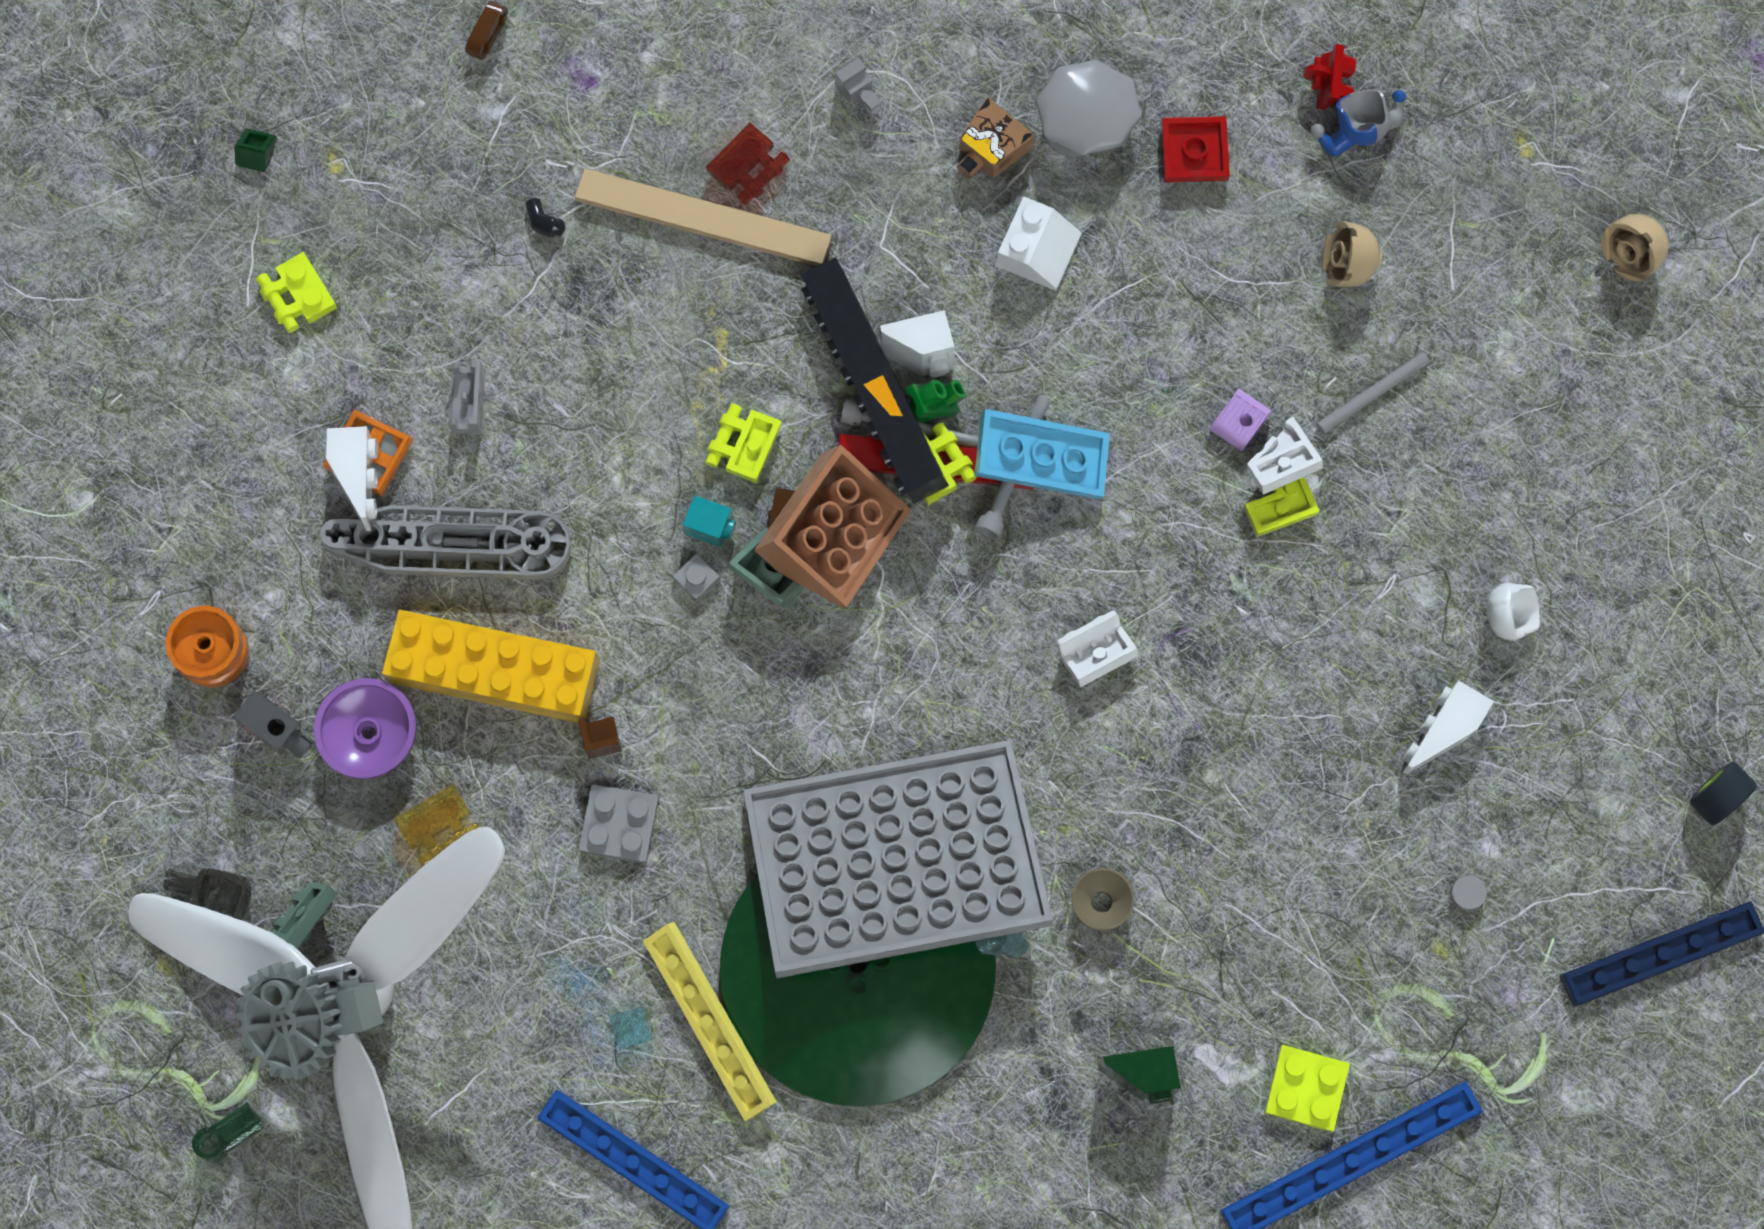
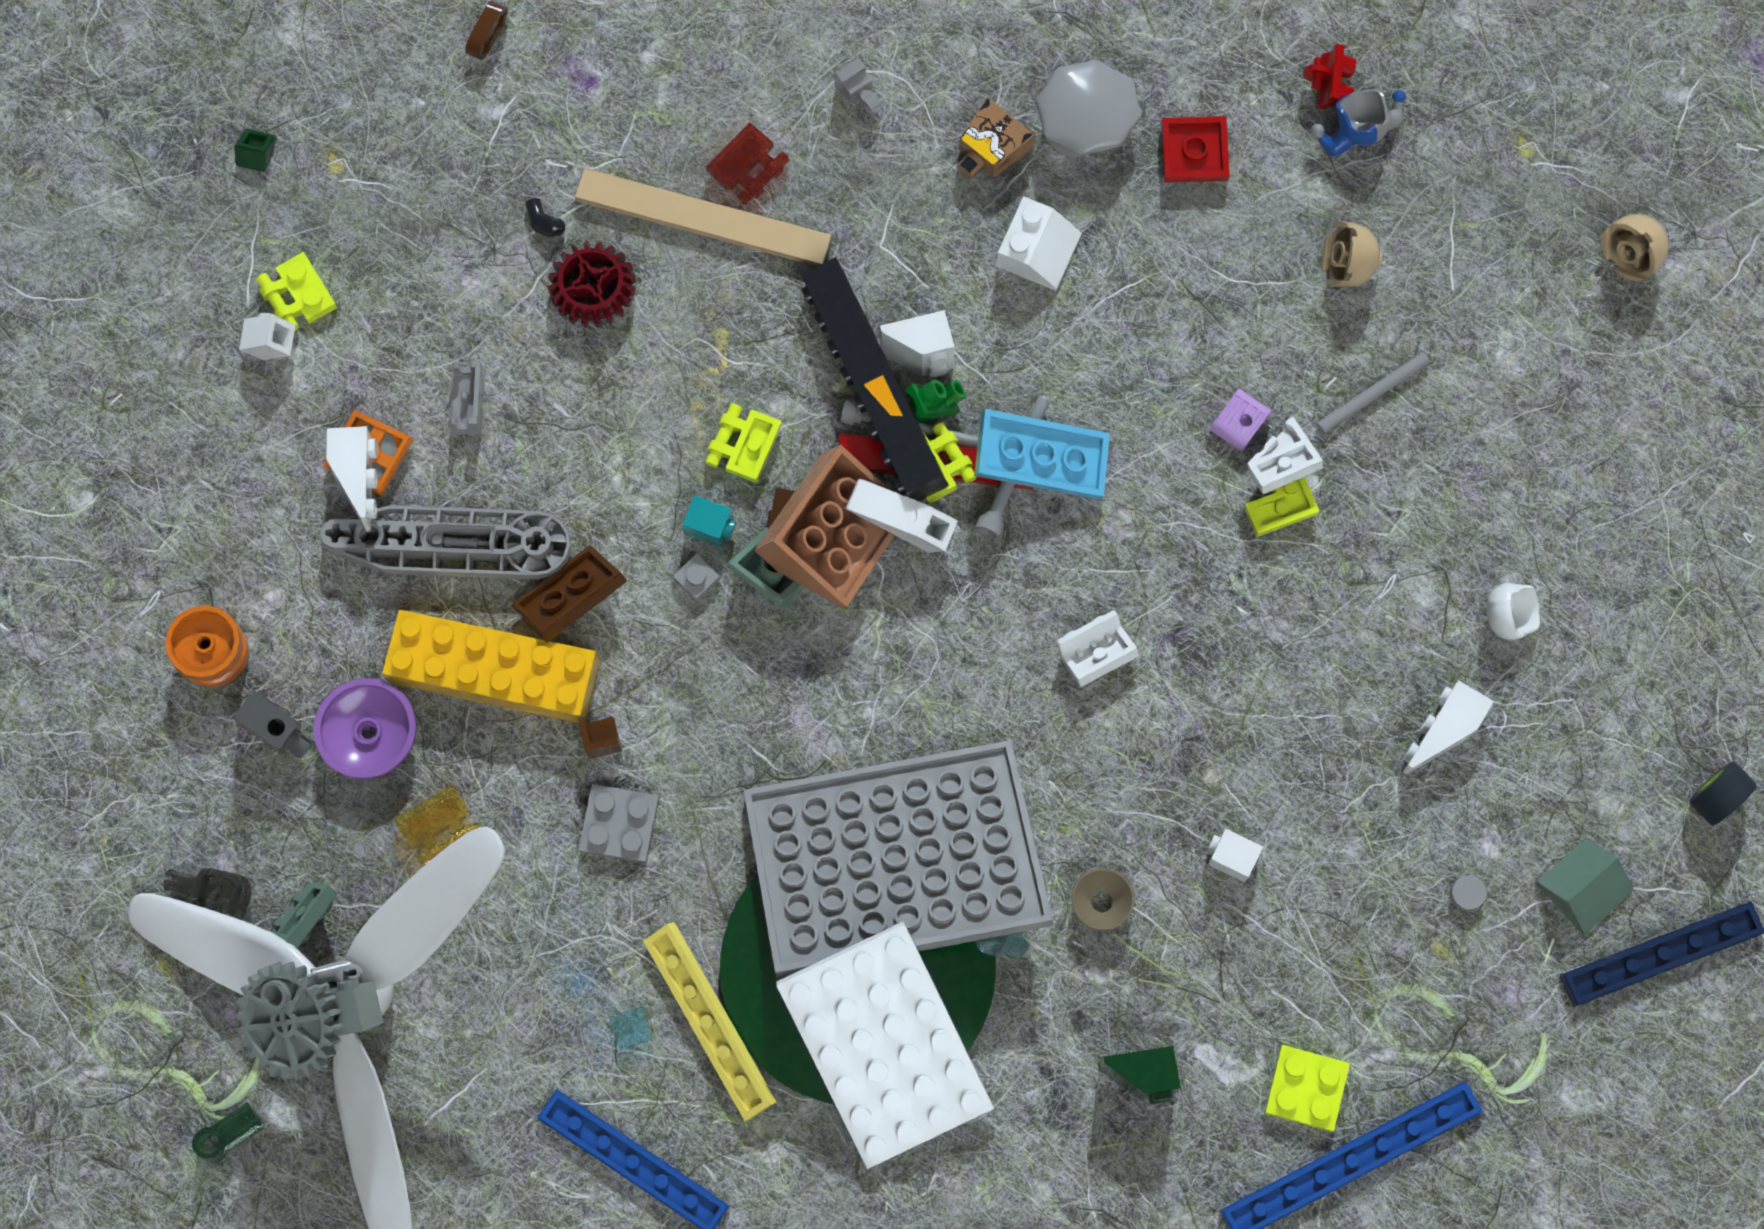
none -> white brick [239,313,295,360]
none -> reddish brown tile [511,545,627,643]
none -> dark red gear [548,241,636,328]
none -> white plate [776,921,994,1169]
none -> white slope [845,479,958,553]
none -> white brick [1206,829,1263,883]
none -> sand green slope [1536,838,1634,935]

